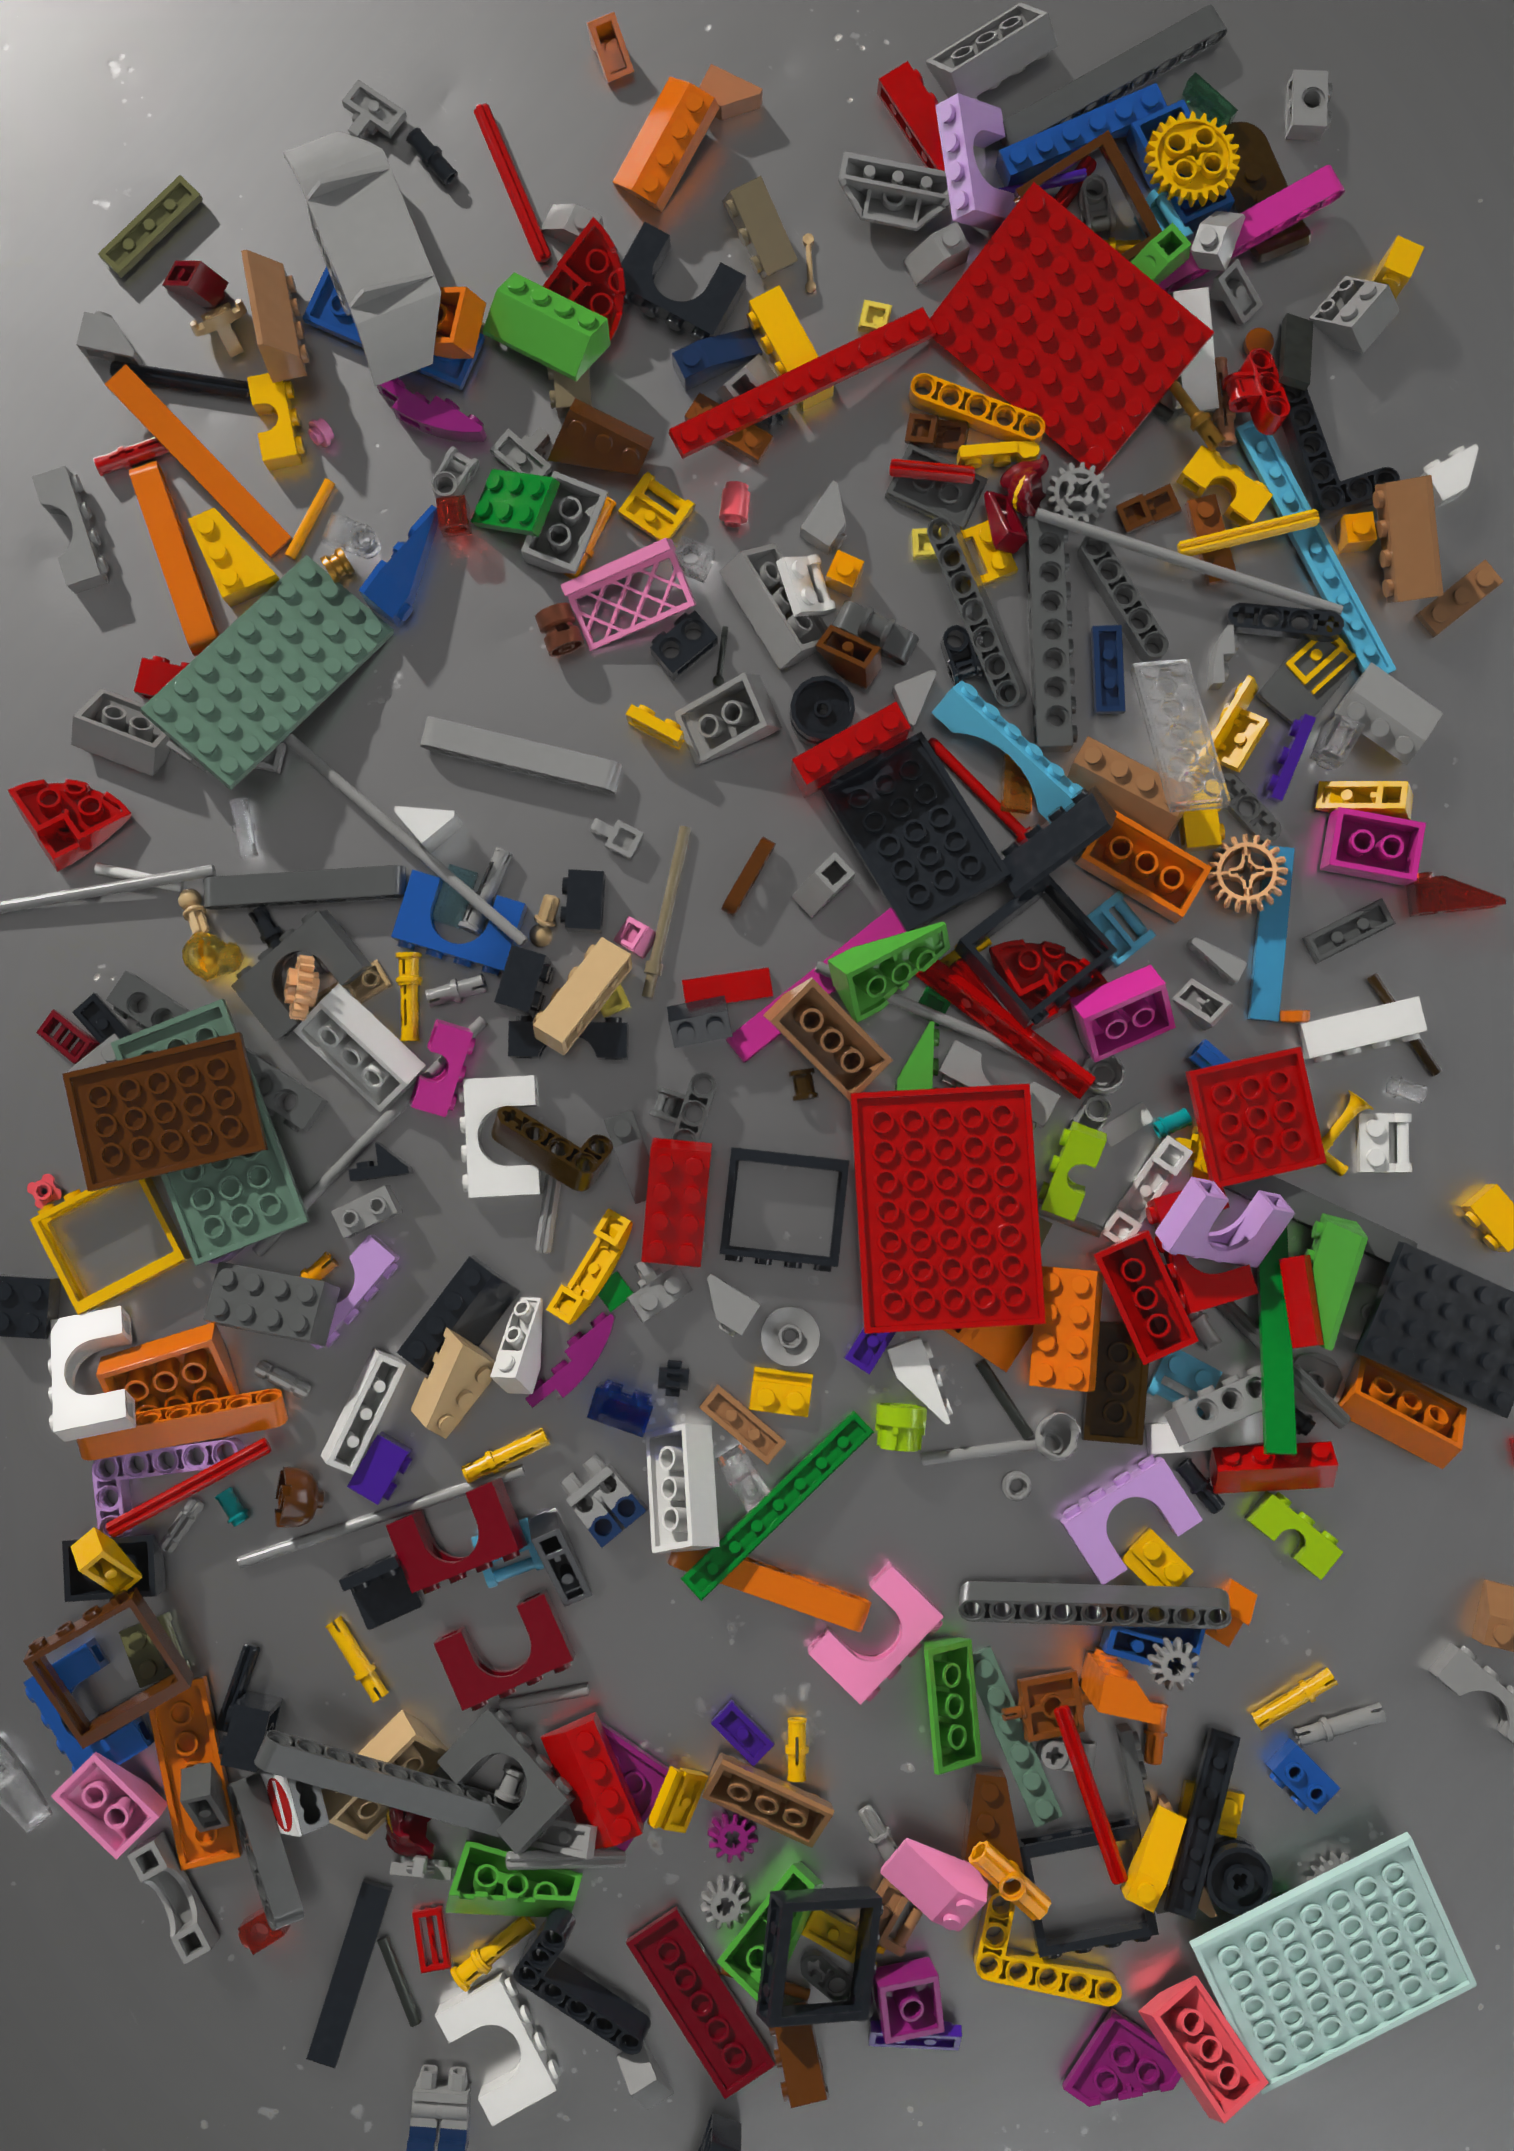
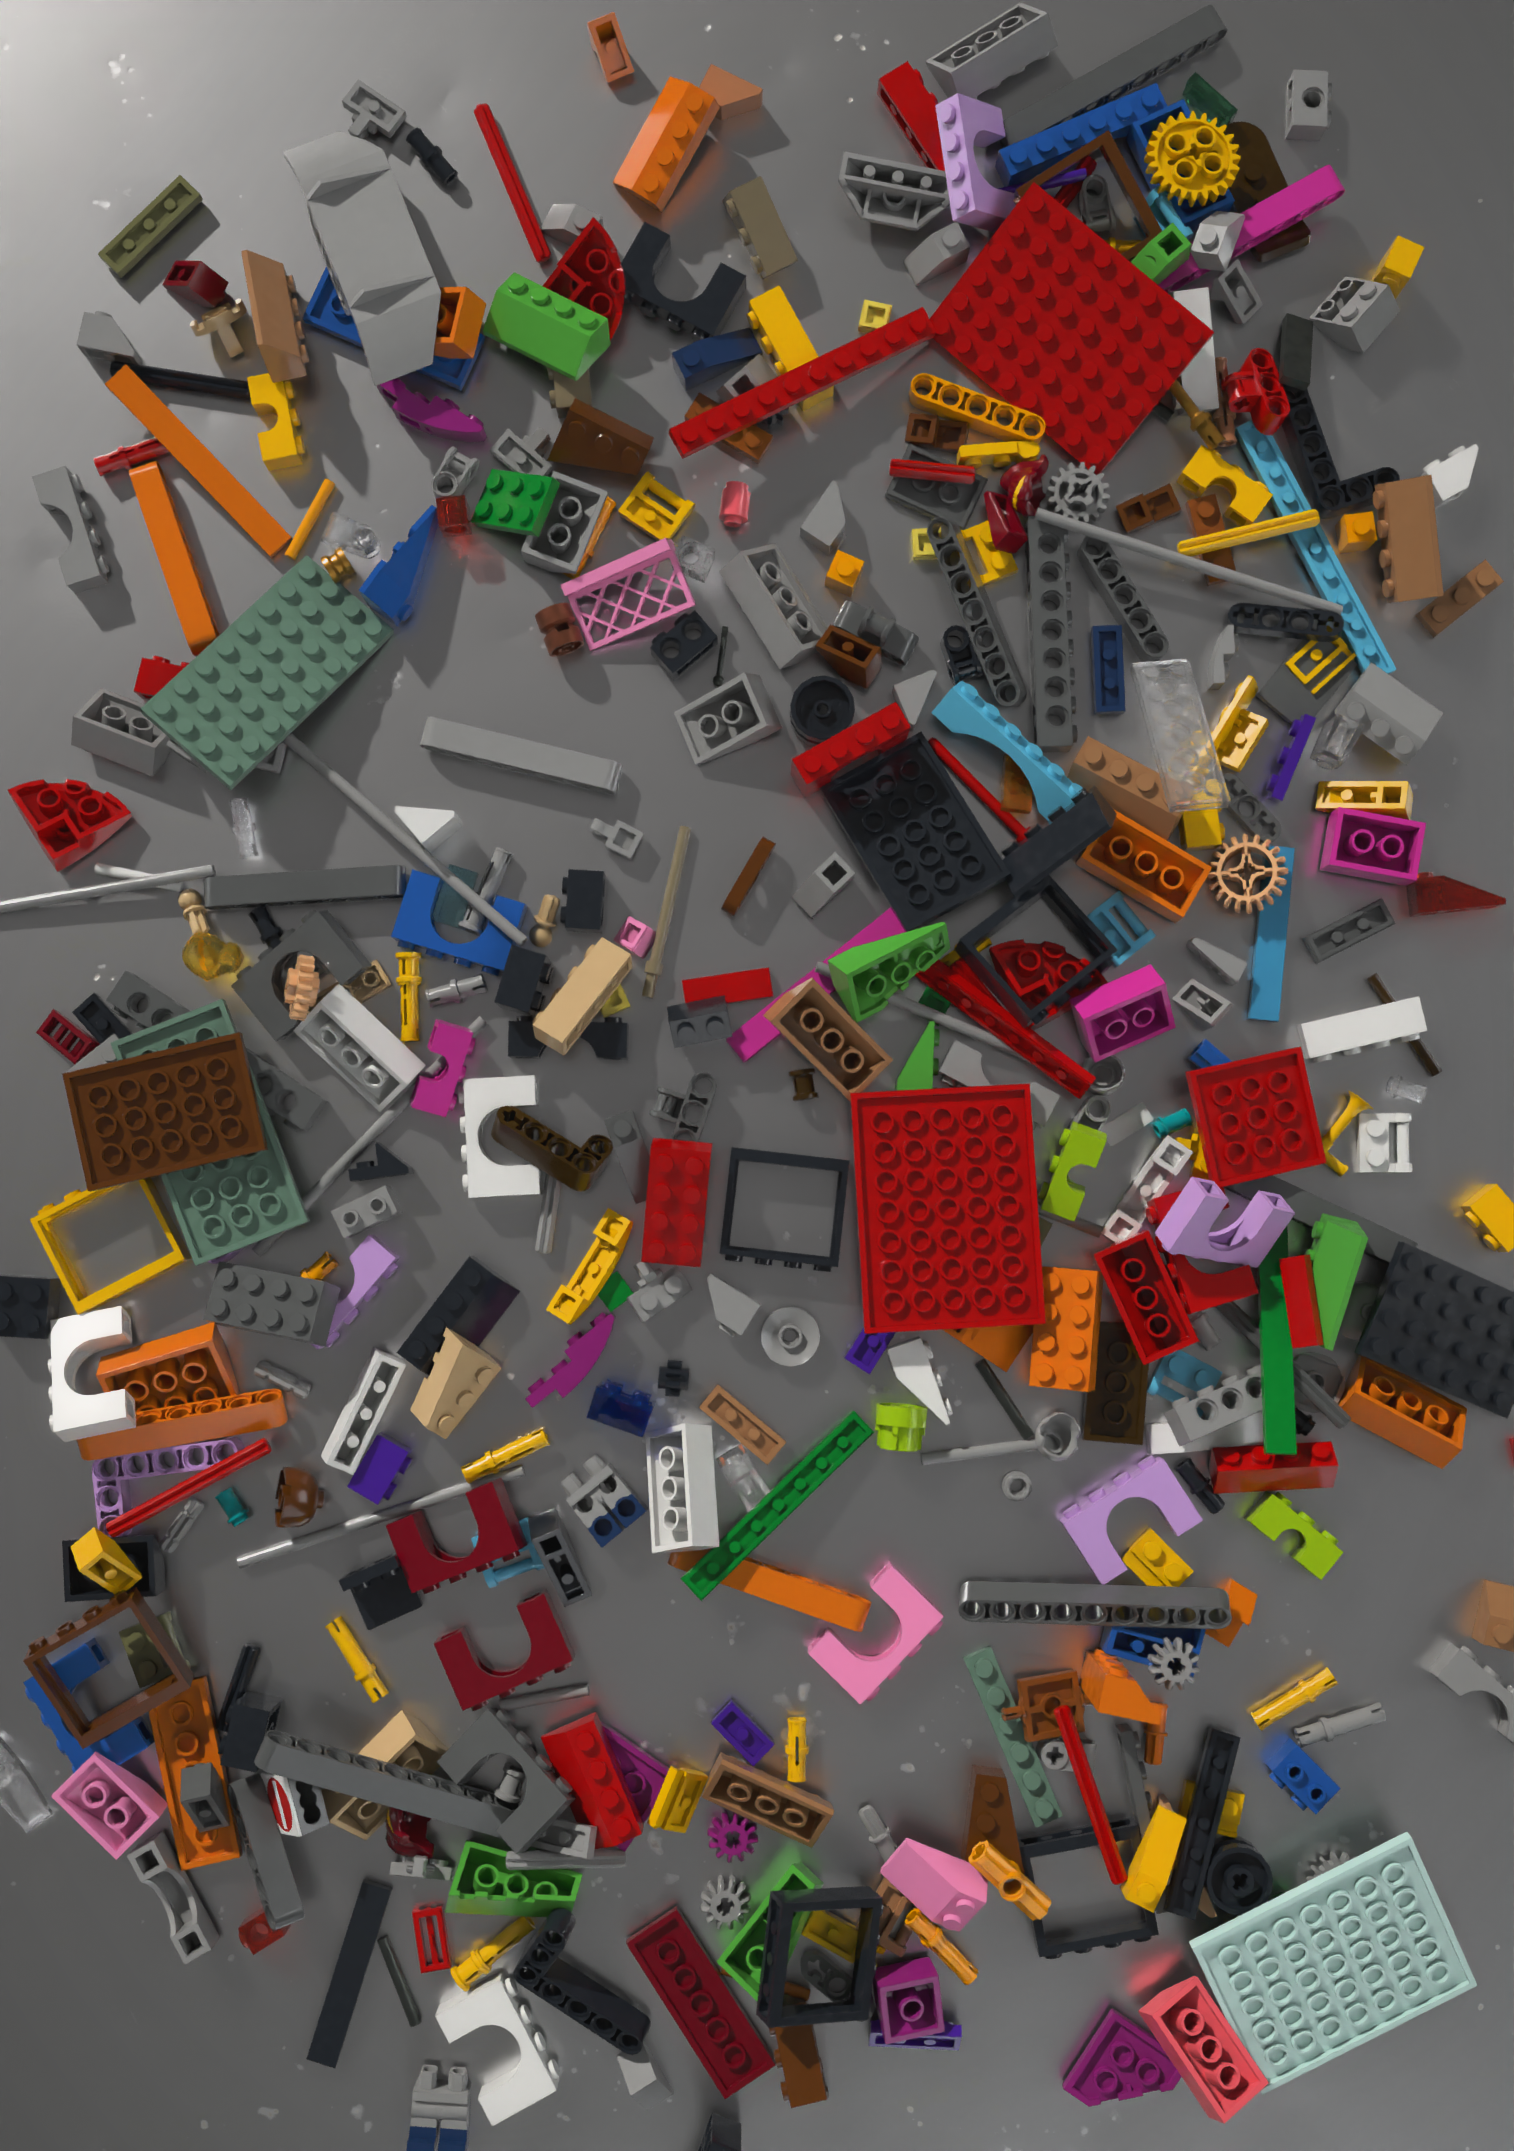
coral plate [27,1174,62,1209] -> none
yellow wedge [187,507,280,608] -> none
bright pink plate [308,418,334,448] -> none
white slope [490,1297,543,1394] -> none
yellow plate [626,704,685,751] -> none
yellow plate [749,1366,813,1417] -> none
white plate [776,554,837,617] -> none
tan hinge [803,233,816,293] -> none
bright green slope [924,1636,982,1775] -> none
yellow beam [973,1884,1122,2006] -> none
orange tile [1243,327,1274,355] -> none
orange tile [1280,1010,1310,1023] -> none
none -> light orange pin [904,1908,979,1985]

